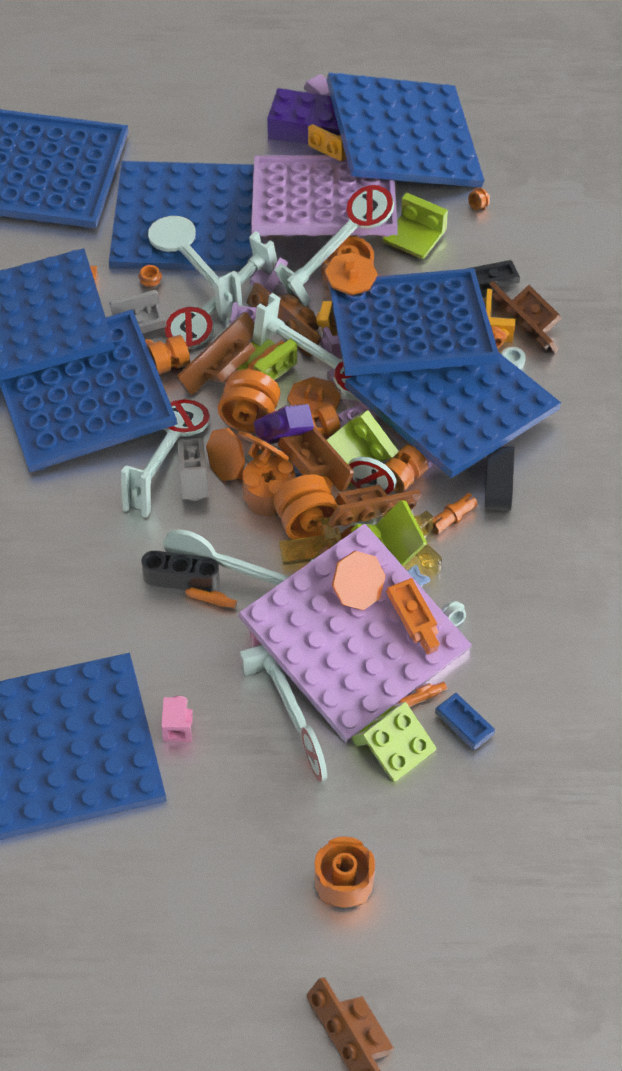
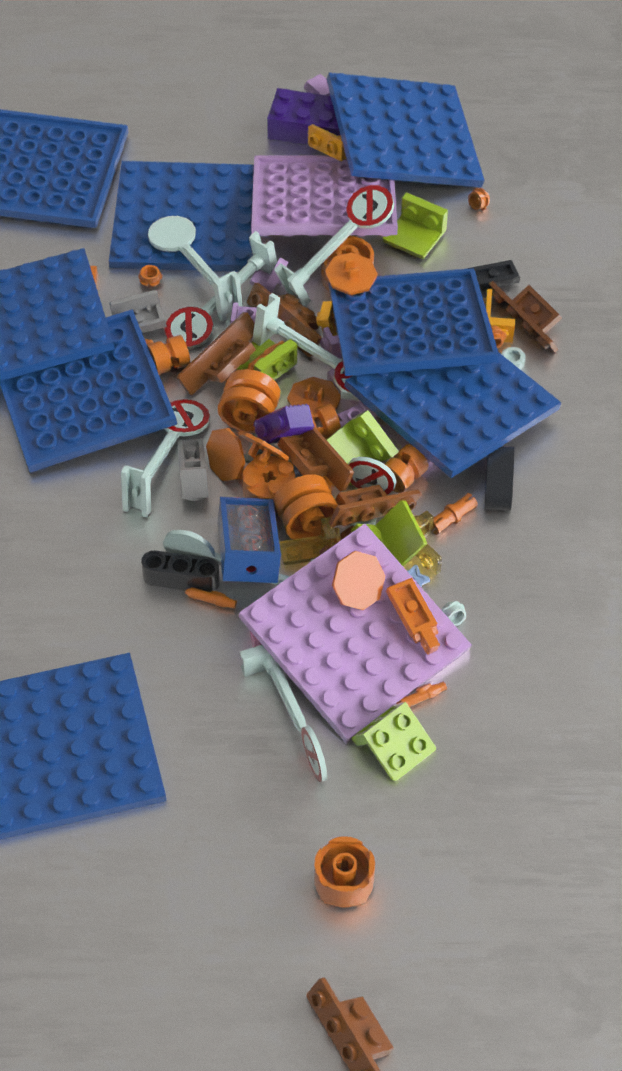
bright pink brick [161,696,193,742] -> none
blue plate [435,693,495,750] -> none
none -> brick [217,497,281,583]

